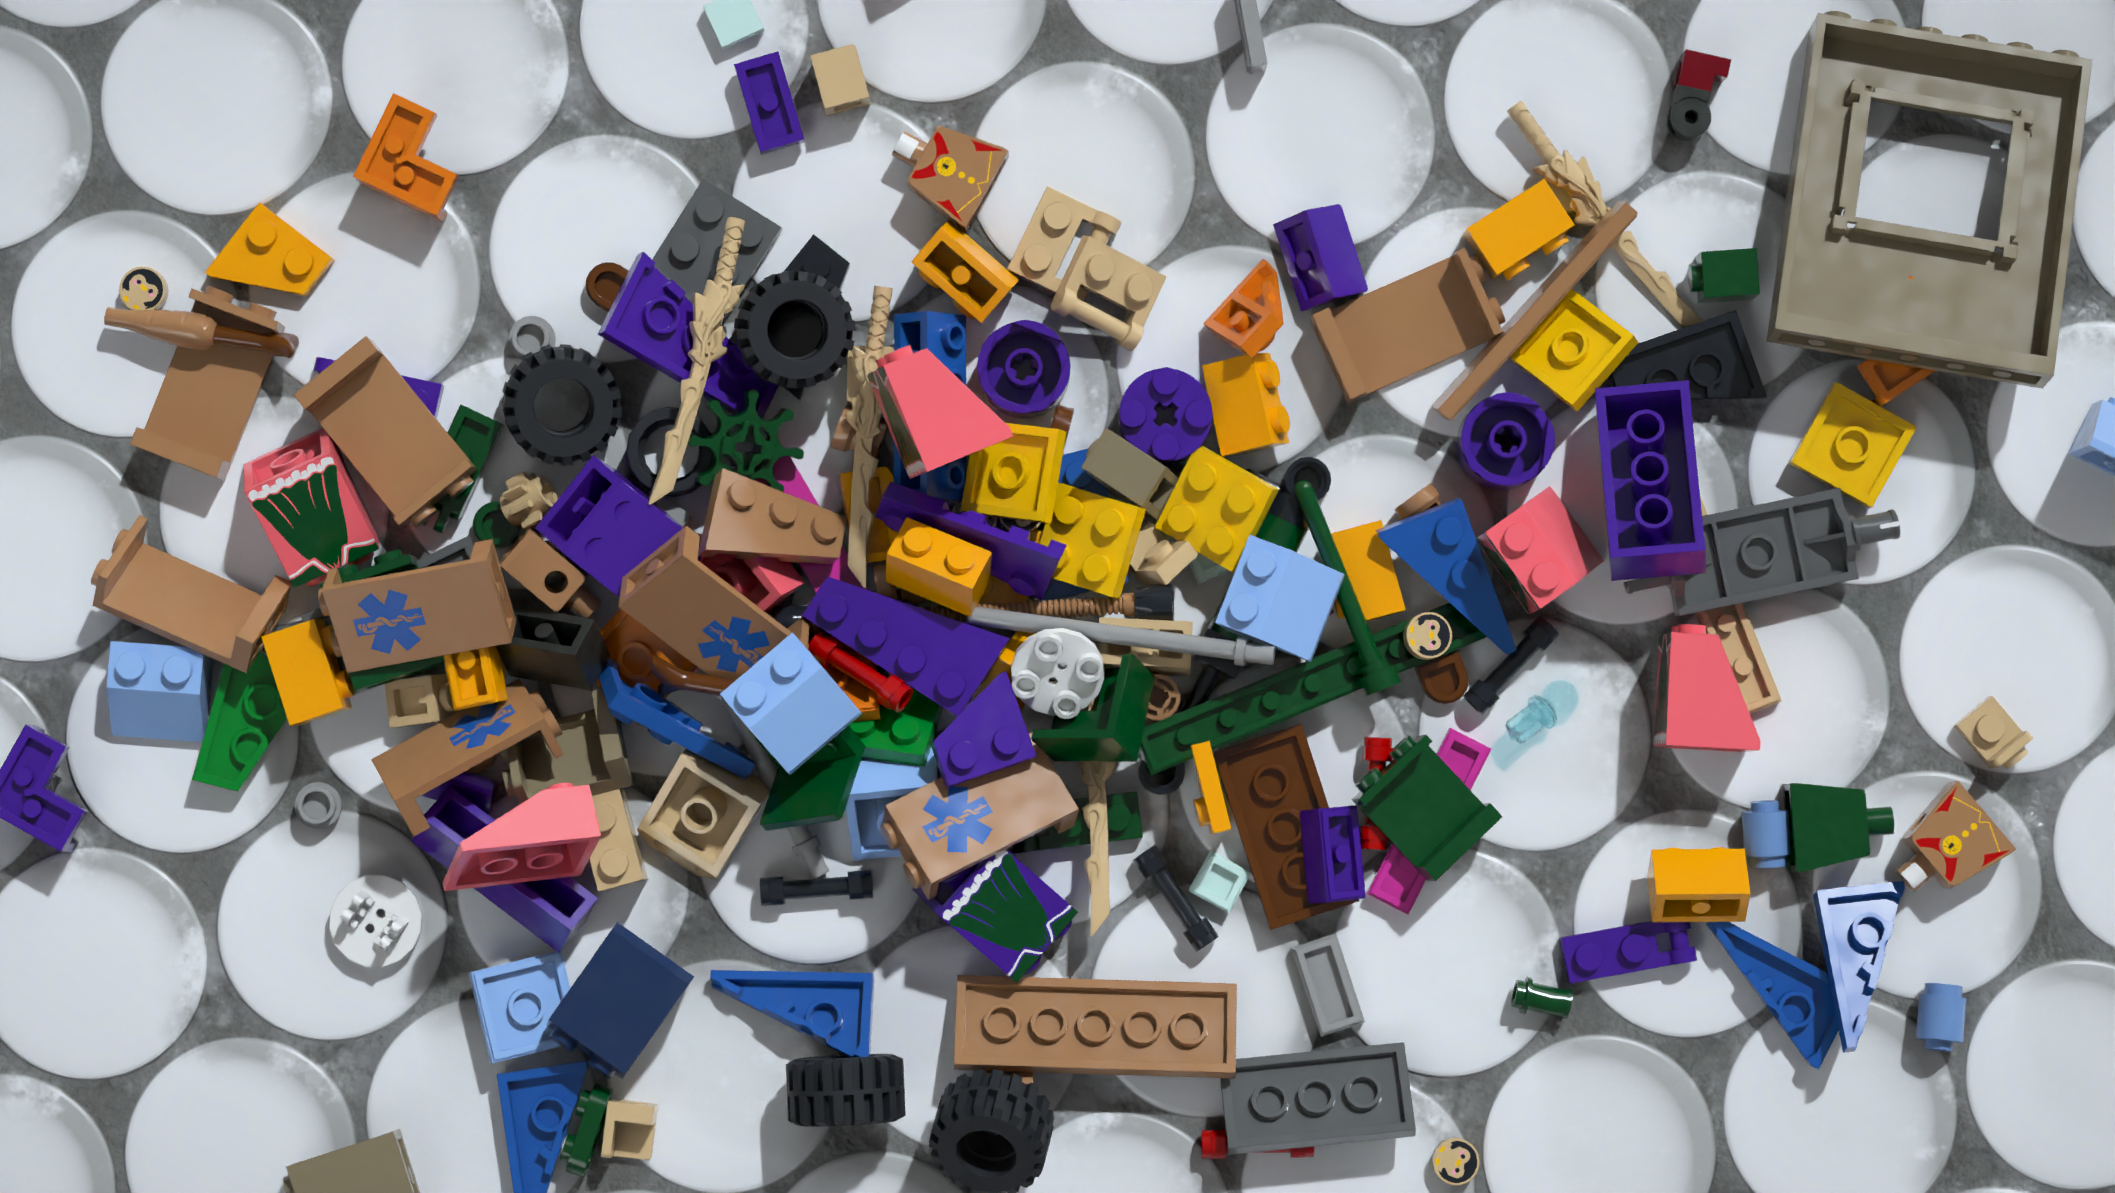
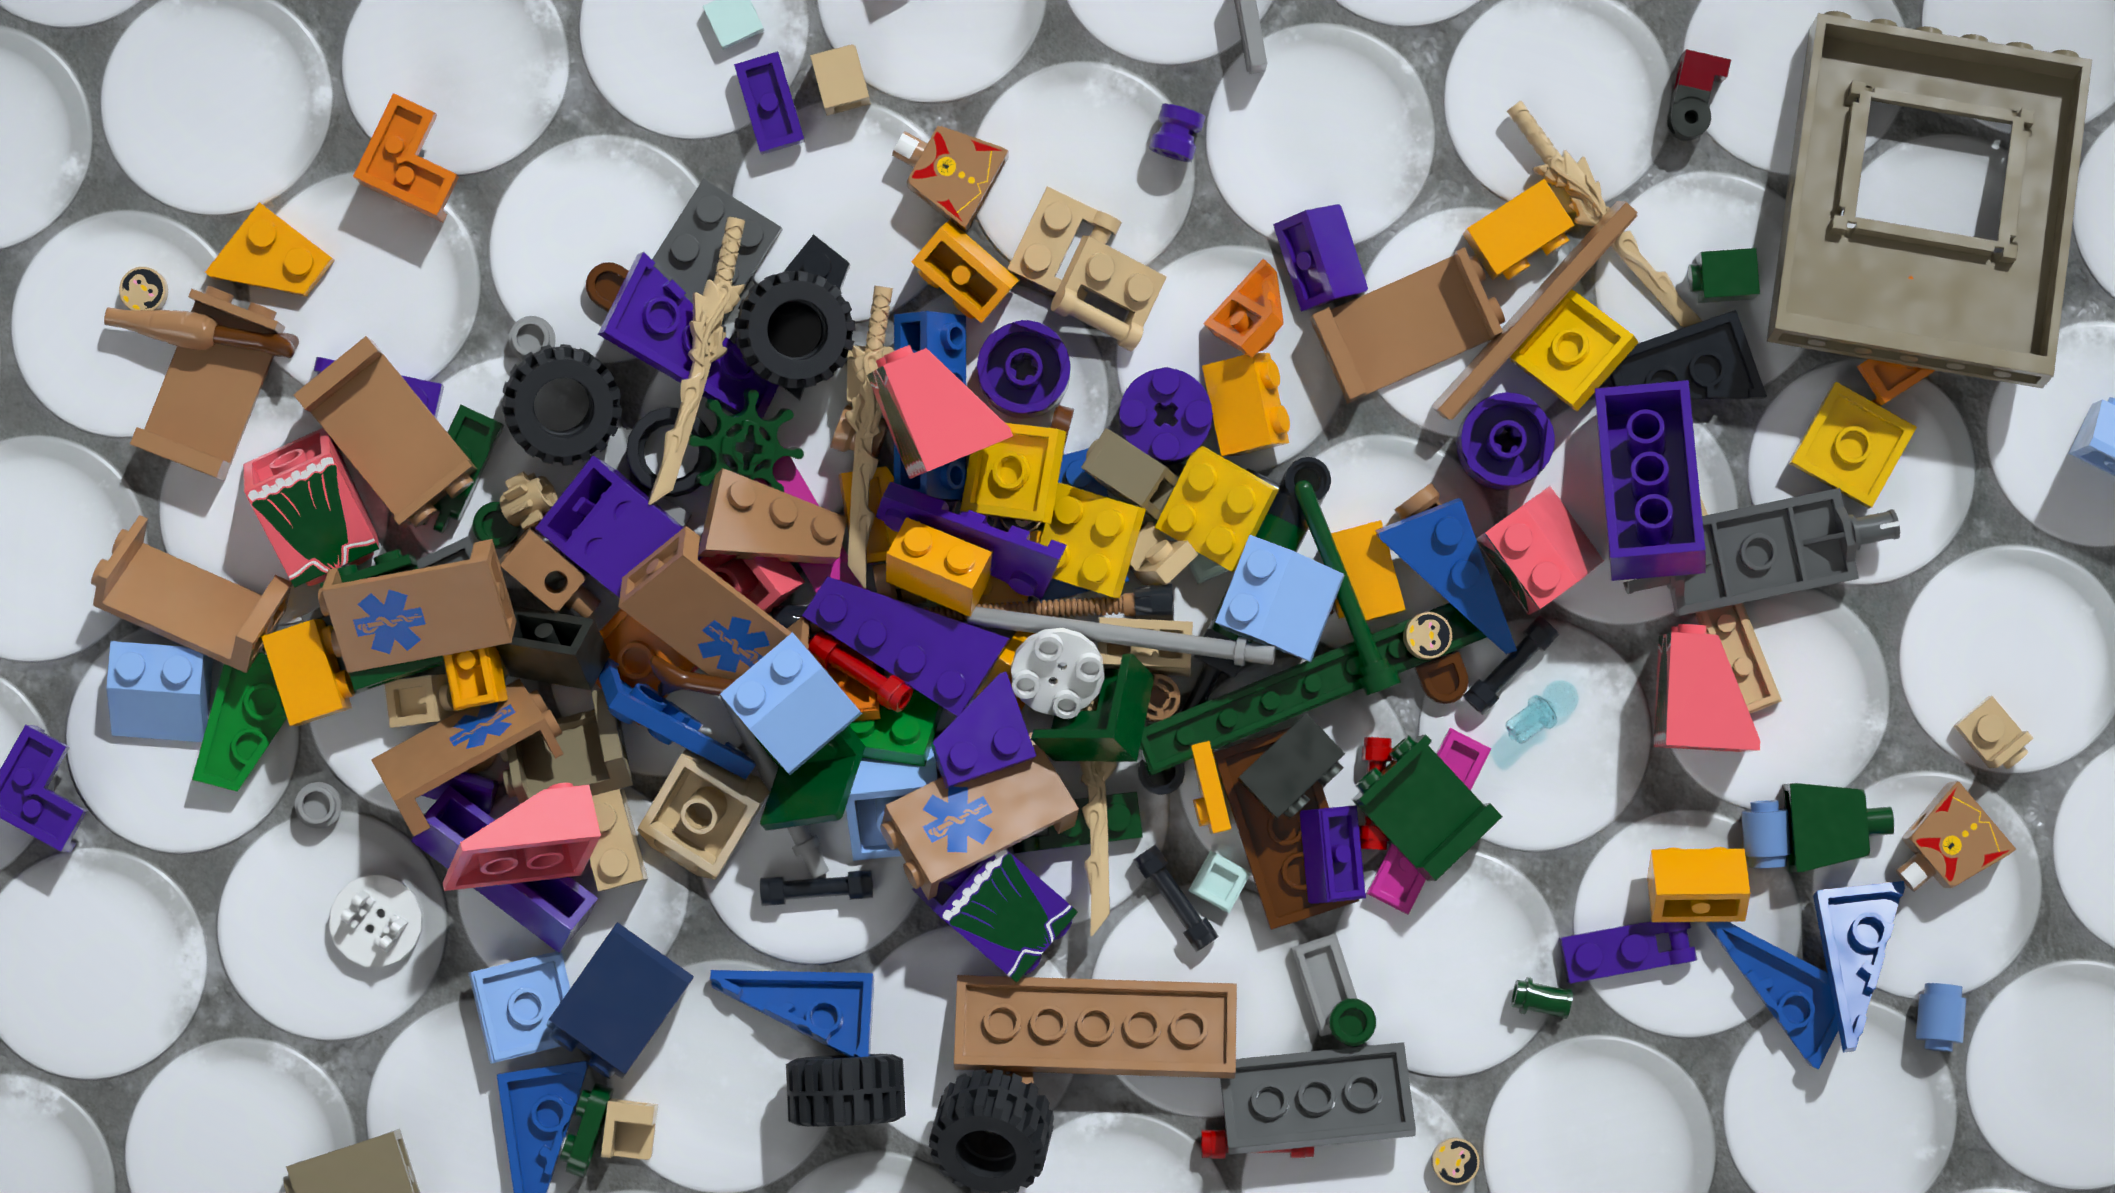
none -> dark purple wheel [1149,103,1206,162]
none -> pearl dark grey brick [1237,713,1345,819]
none -> dark green tile [1329,998,1376,1046]

